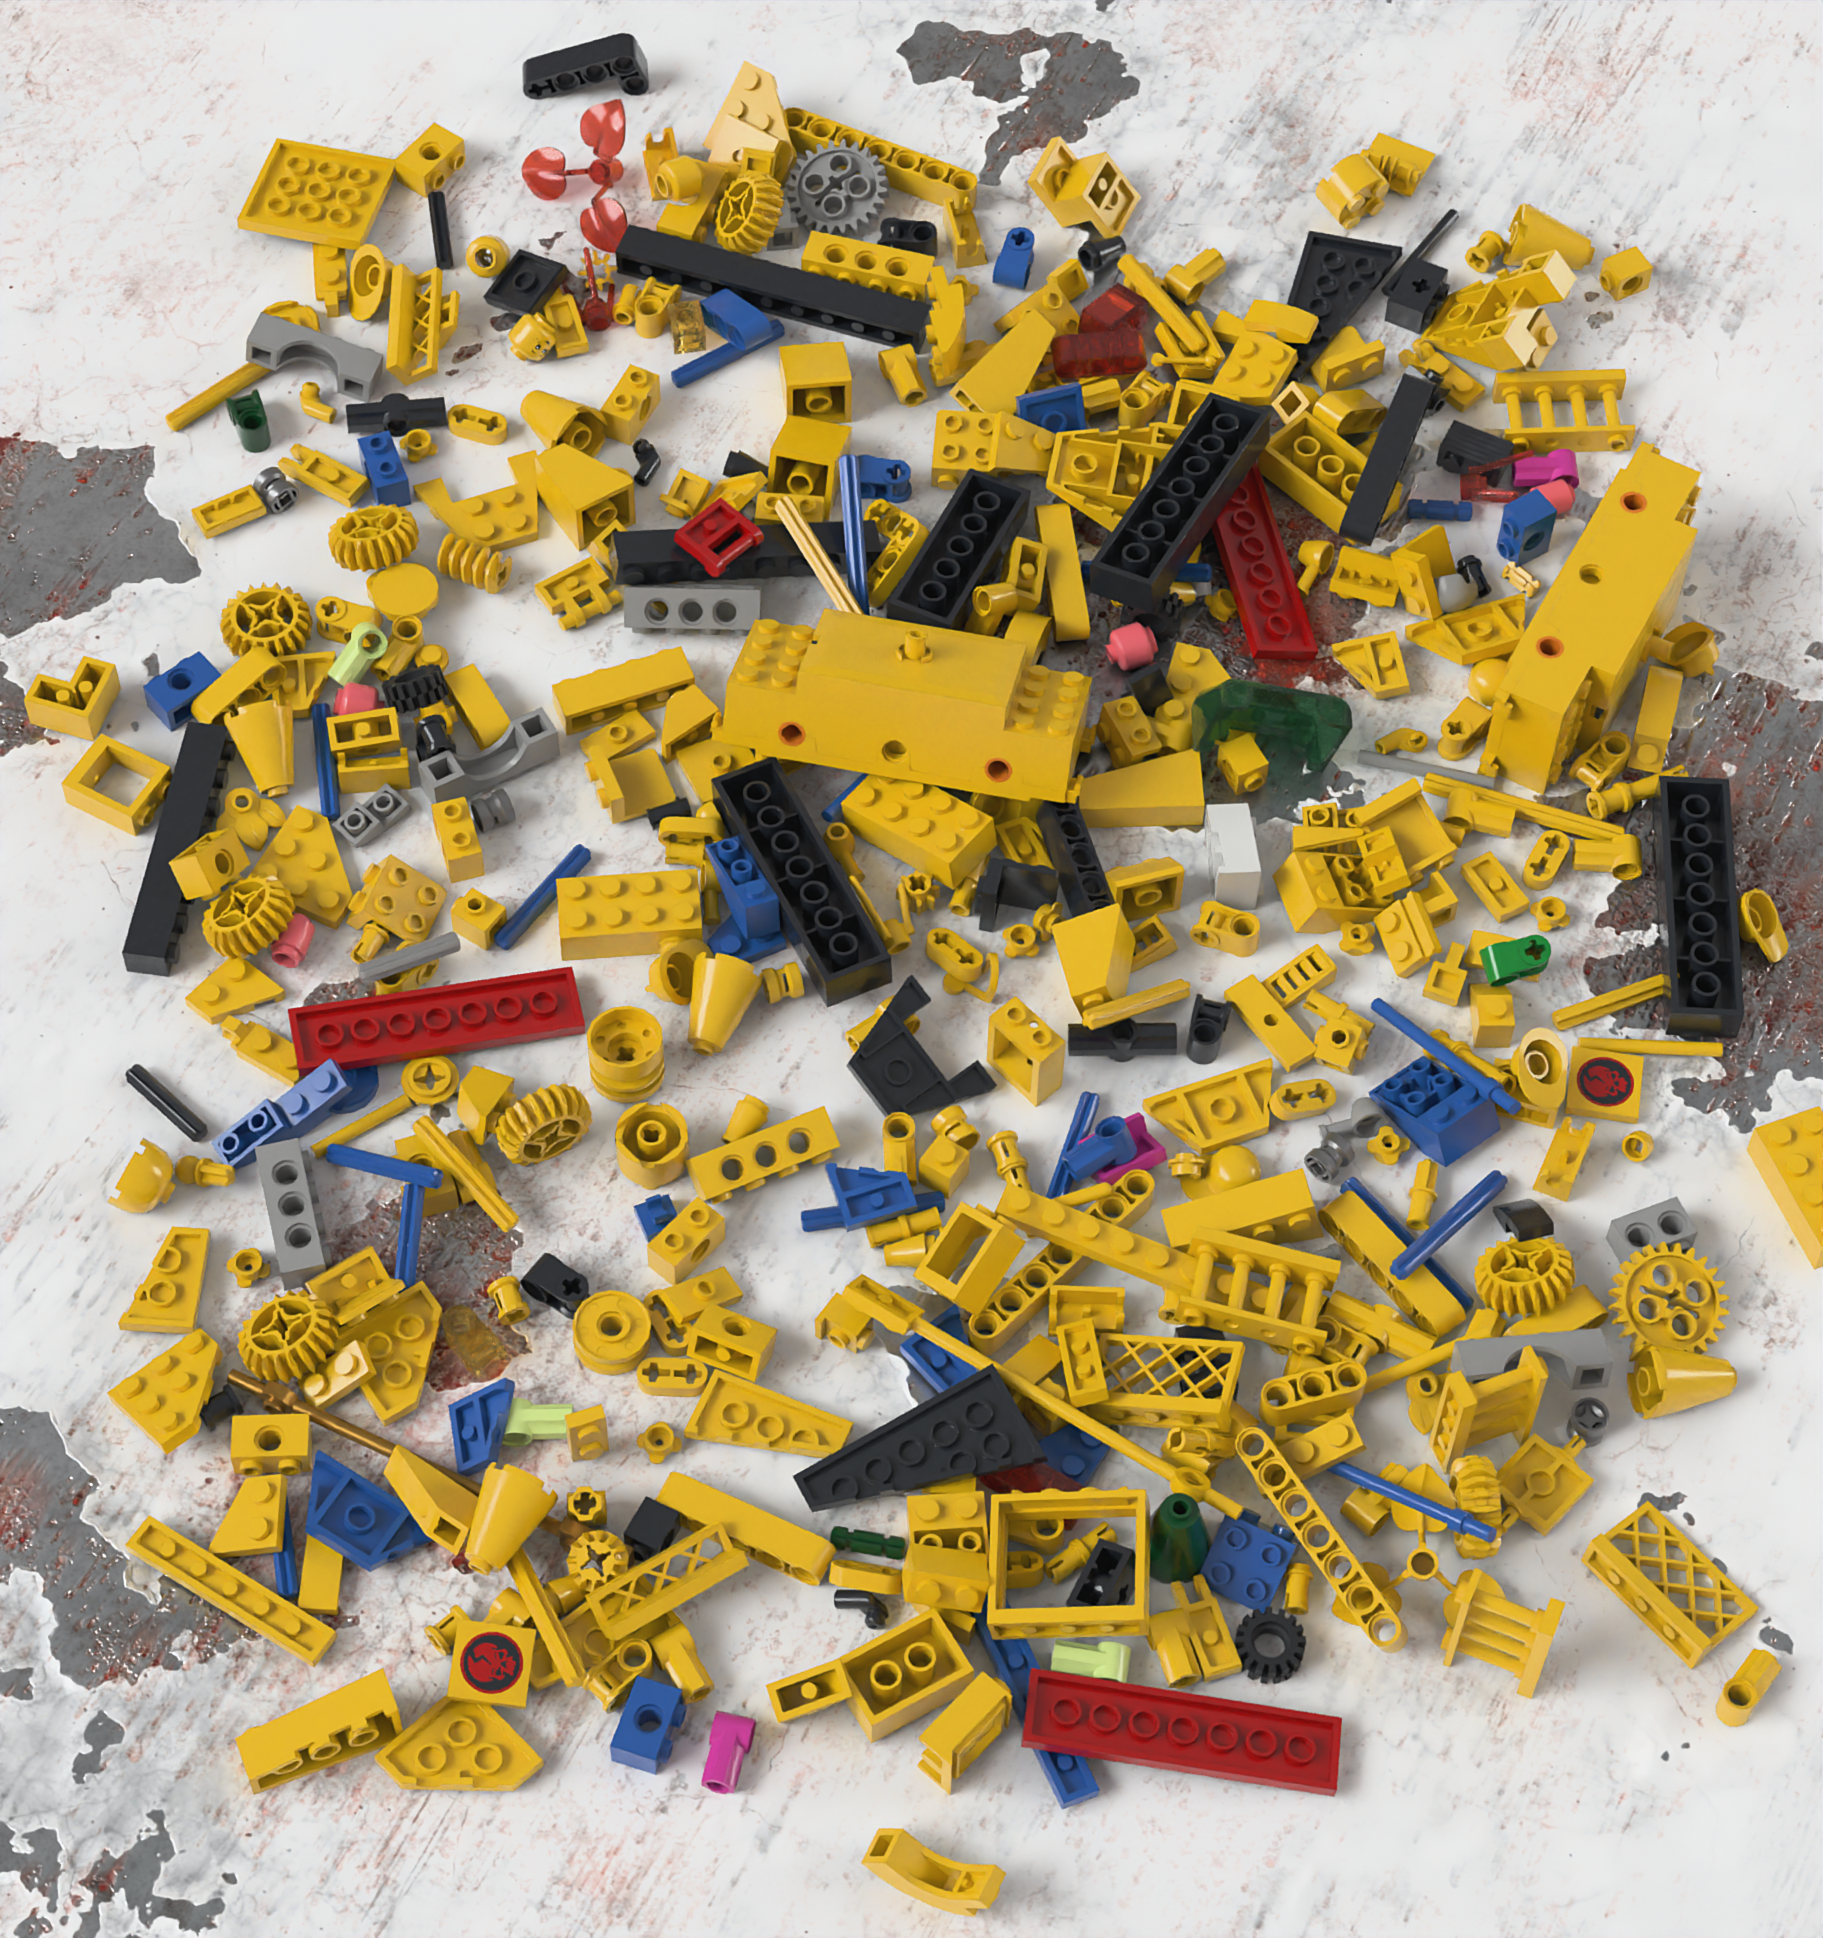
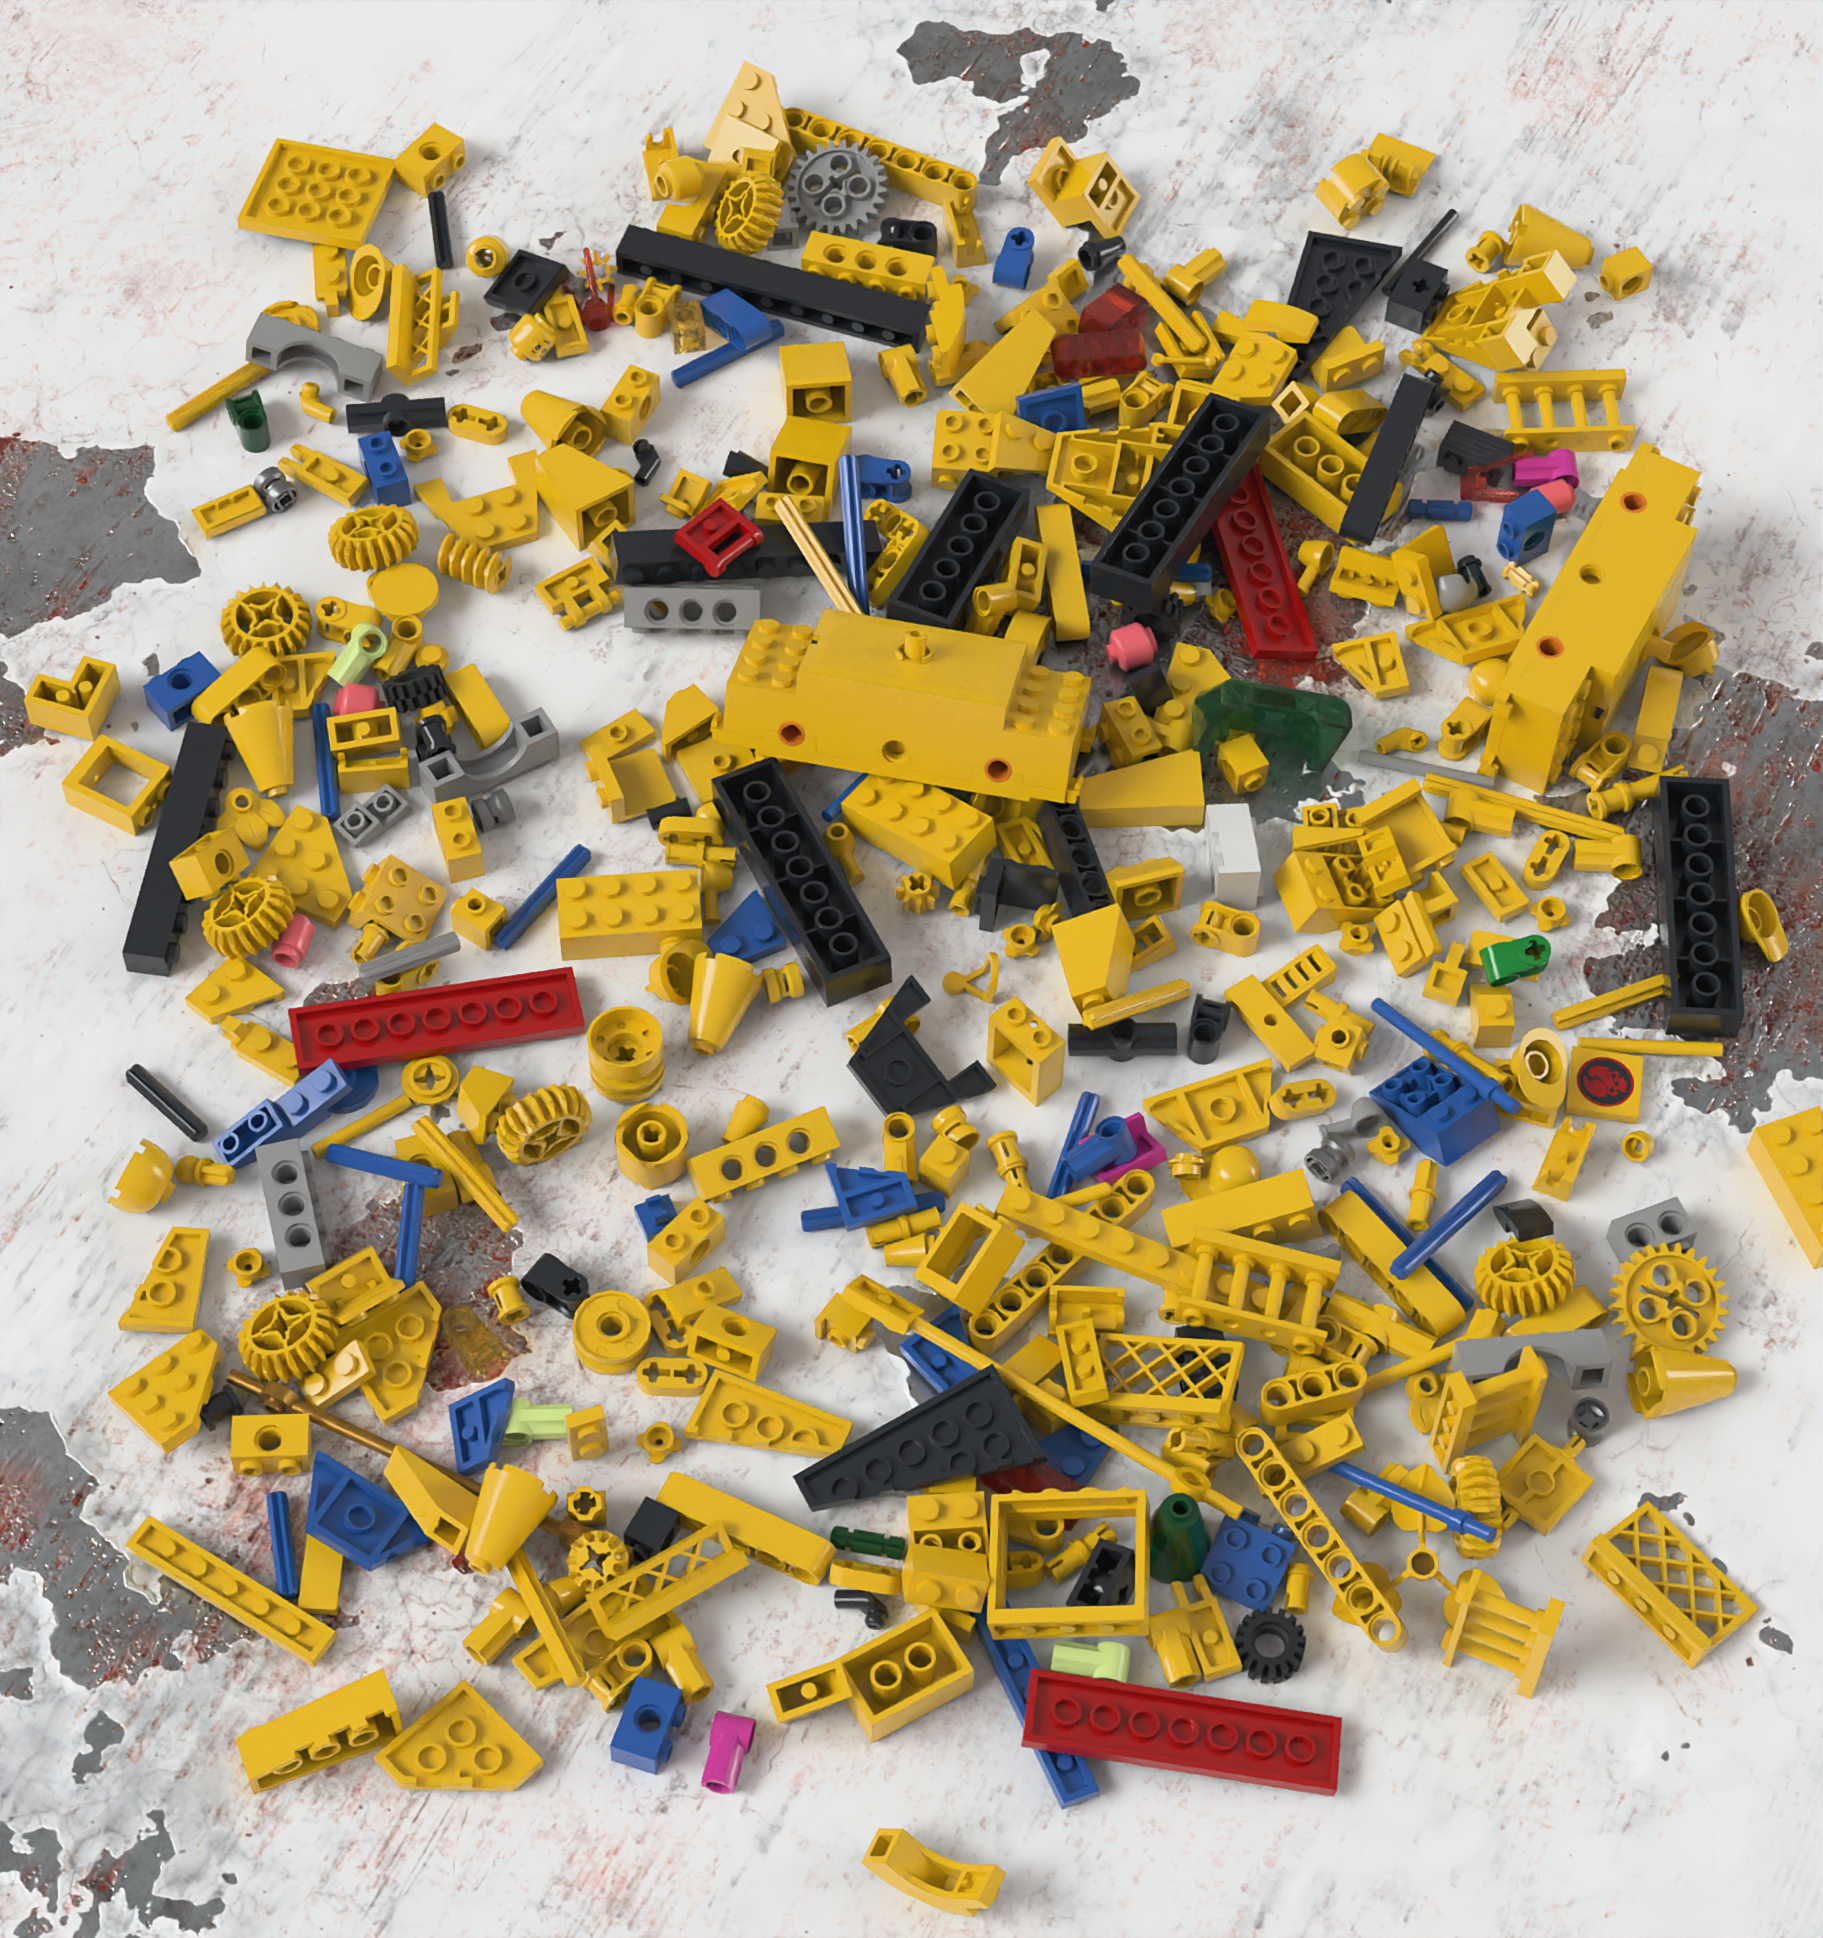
yellow wing [208,1474,288,1559] -> none
yellow bush [424,1605,471,1656] -> none
tile [446,1619,536,1710] -> none
clear red plant [521,99,628,253] -> none
black beam [522,33,649,100] -> none
yellow brick [552,646,695,736] -> none
blue slope [705,836,780,940] -> none
yellow plant [849,876,916,955] -> none
yellow window [917,1671,1012,1795] -> none
yellow beam [925,928,984,982] -> none
yellow piece [1715,1648,1782,1727] -> none

